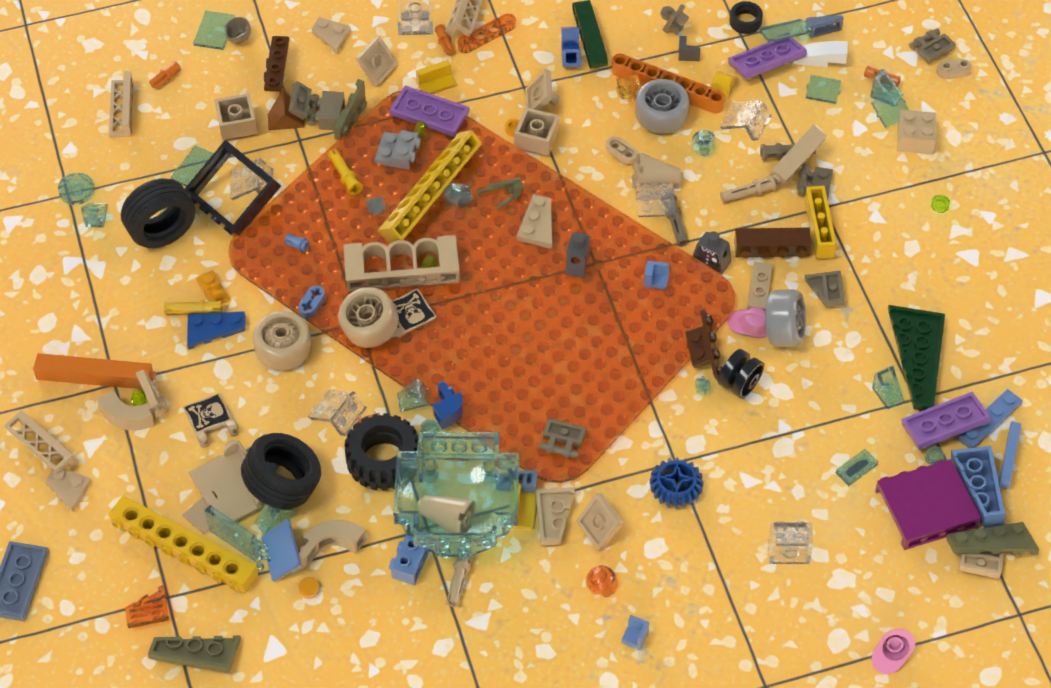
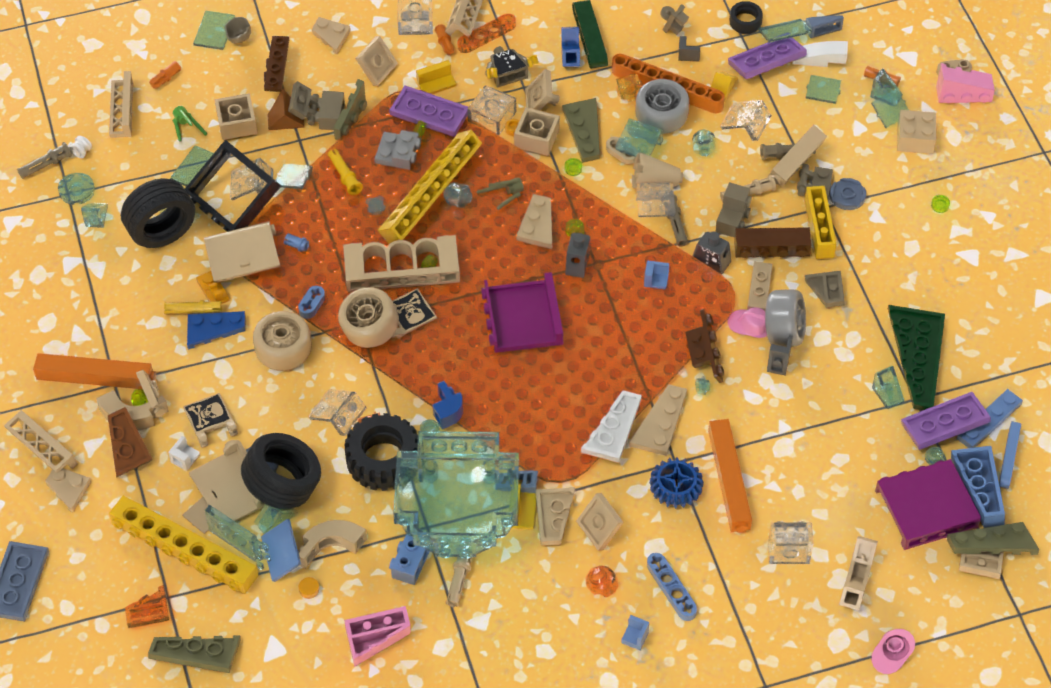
clear light blue slope [397,379,430,412] -> none
tan cone [417,494,476,538] -> none
dark tan plate [539,418,586,459] -> none
black wheel [718,349,765,399] -> none
clear light blue tile [835,449,879,486] -> none
dark tan plate [909,28,956,64] -> none
none -> dark tan pin [17,142,72,179]
none -> white wheel [69,136,92,159]
none -> dark orange wing [108,407,152,478]
none -> white panel [168,436,200,471]
none -> bright green plant [172,106,207,142]
none -> tan door [204,221,280,283]
none -> clear light blue piece [276,164,313,189]
none -> bright pink wedge [344,606,411,667]
none -> clear brick [467,85,517,136]
none -> magenta panel [481,272,563,353]
none -> torso [485,46,539,88]
none -> olive wing [562,98,600,163]
none -> clear neon green tile [564,158,583,176]
none -> clear neon green tile [565,219,584,237]
none -> white wing [581,390,642,463]
none -> clear light blue bracket [615,118,663,157]
none -> tan wing [629,384,687,456]
none -> medium blue beam [647,553,697,621]
none -> orange brick [708,419,752,533]
none -> dark tan brick [715,182,752,238]
none -> dark grey panel [767,335,793,376]
none -> sand blue tile [830,178,866,210]
none -> tan arch [839,536,878,610]
none -> bright pink wedge [936,63,995,103]

